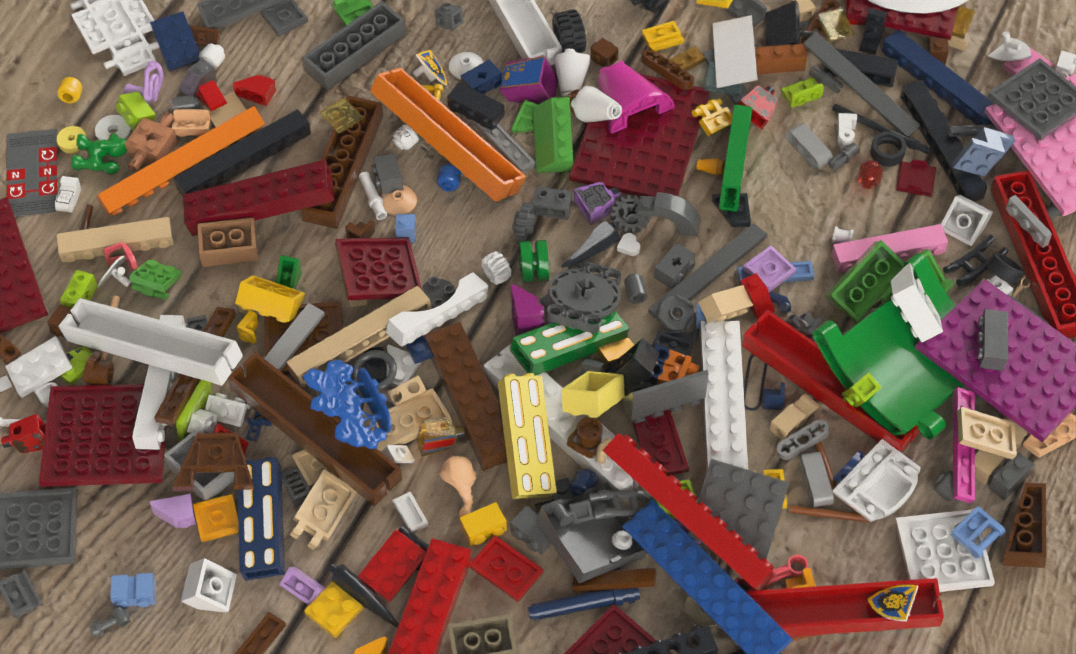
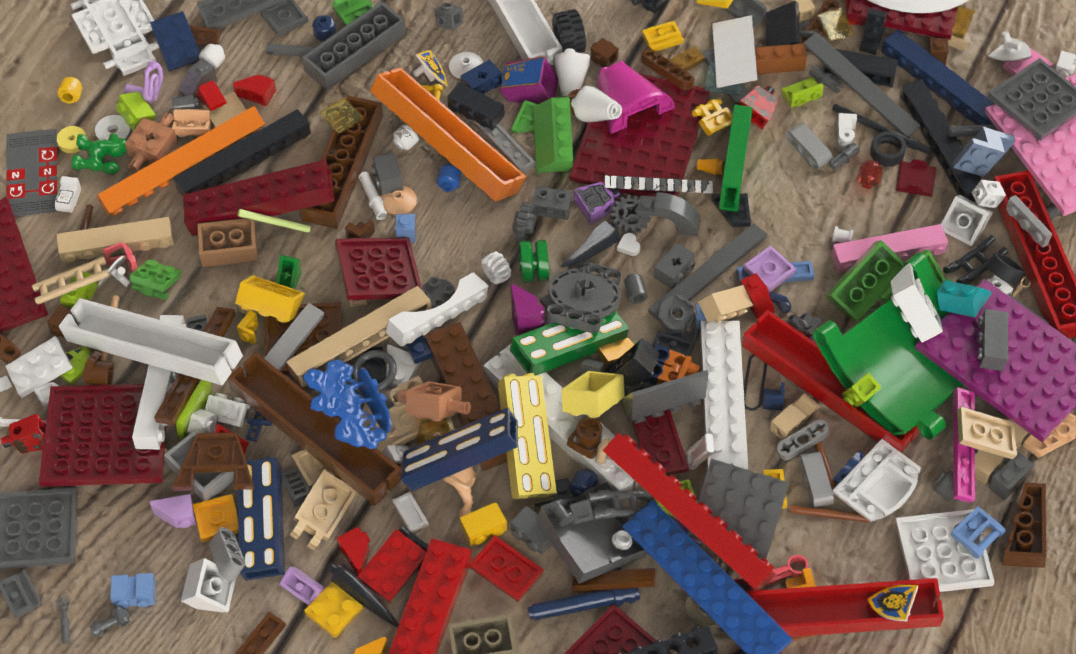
none -> tan bar [32,257,109,305]
none -> dark grey piece [57,597,70,644]
none -> light grey beam [209,527,246,582]
none -> yellowish green bar [238,209,311,233]
none -> dark grey pin [266,43,316,57]
none -> dark blue head [312,15,336,41]
none -> red slope [337,527,371,576]
none -> nougat brick [398,381,471,421]
none -> dark blue brick [401,407,518,491]
none -> sticker [605,176,713,193]
none -> white tile [686,433,714,470]
none -> teal slope [937,280,991,318]
none -> white brick [972,180,1006,208]

